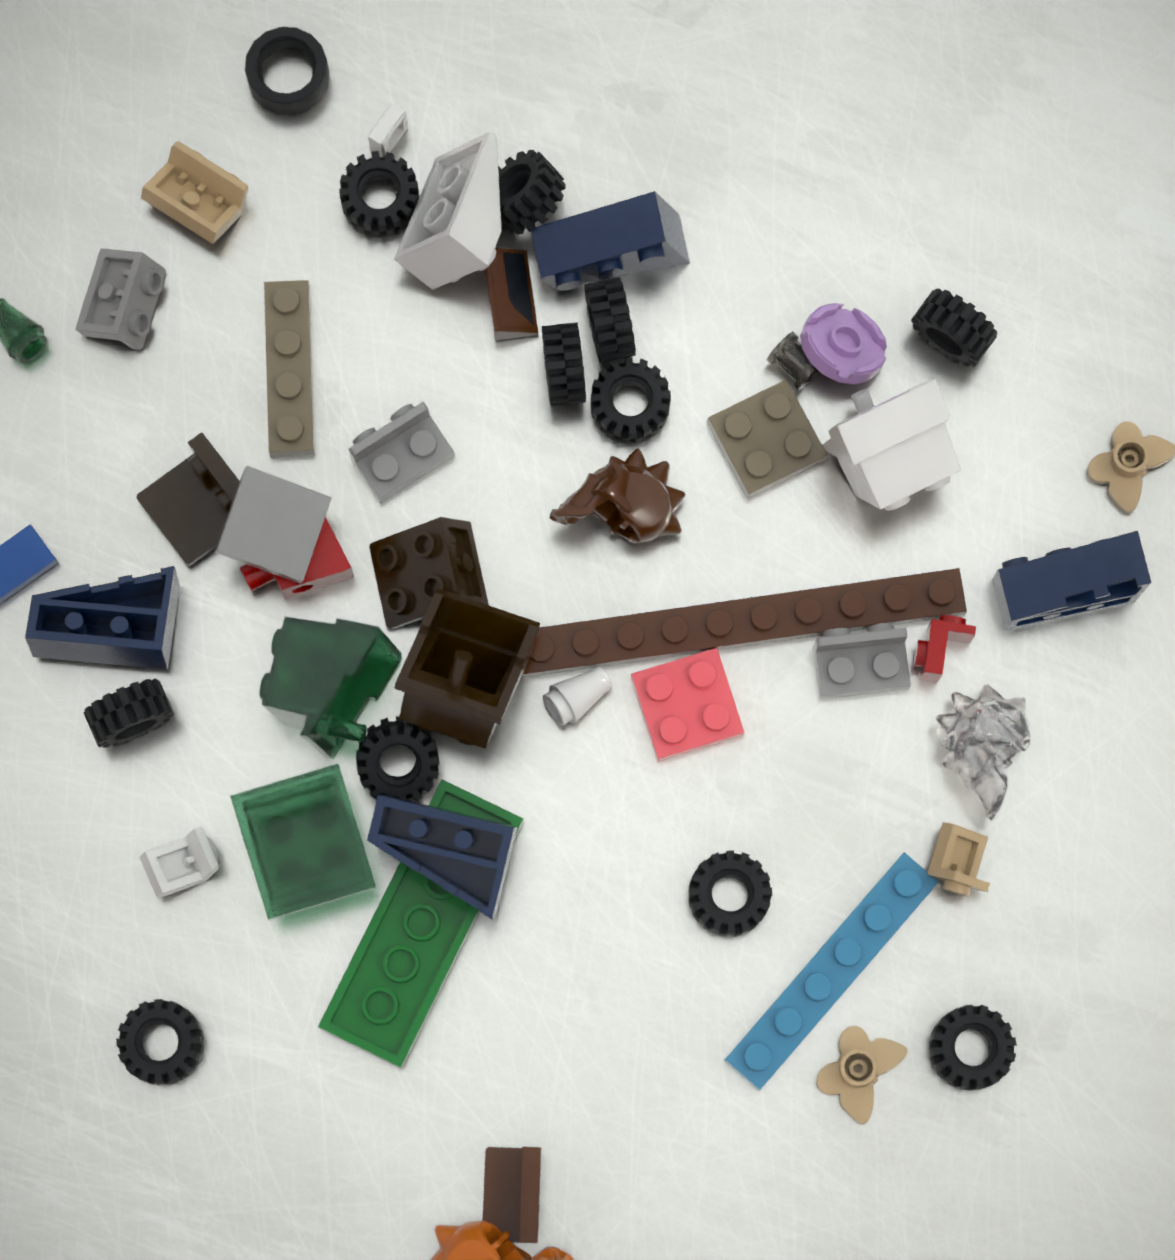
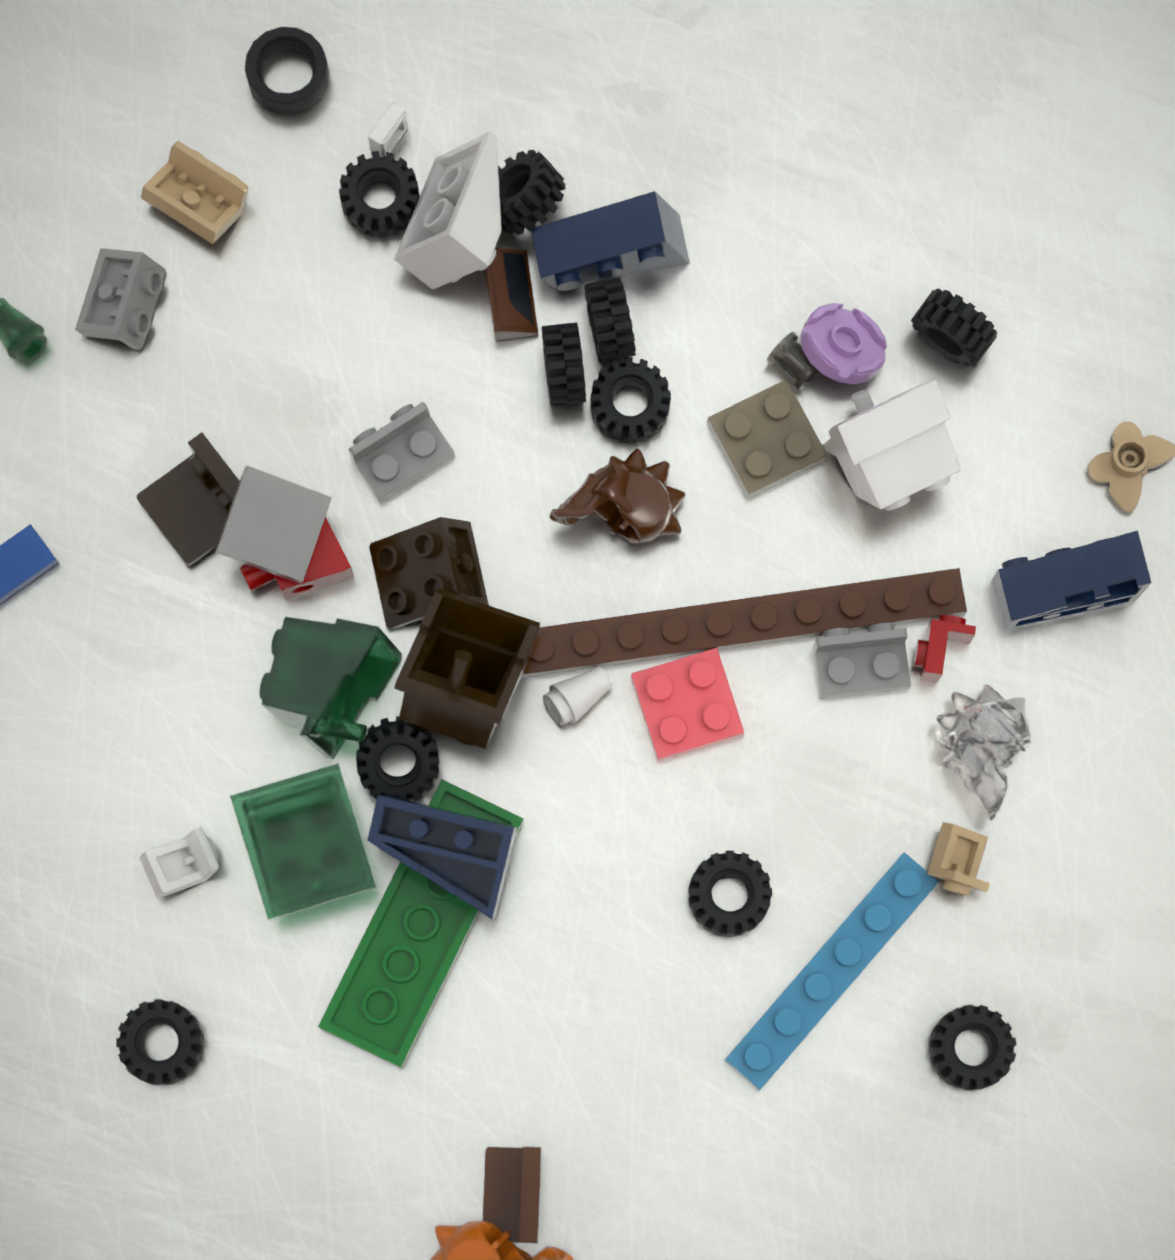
dark blue wedge [25,566,180,669] -> none
black tyre [83,678,174,748] -> none
dark tan plate [264,280,315,457] -> none
tan animal [816,1026,908,1125] -> none

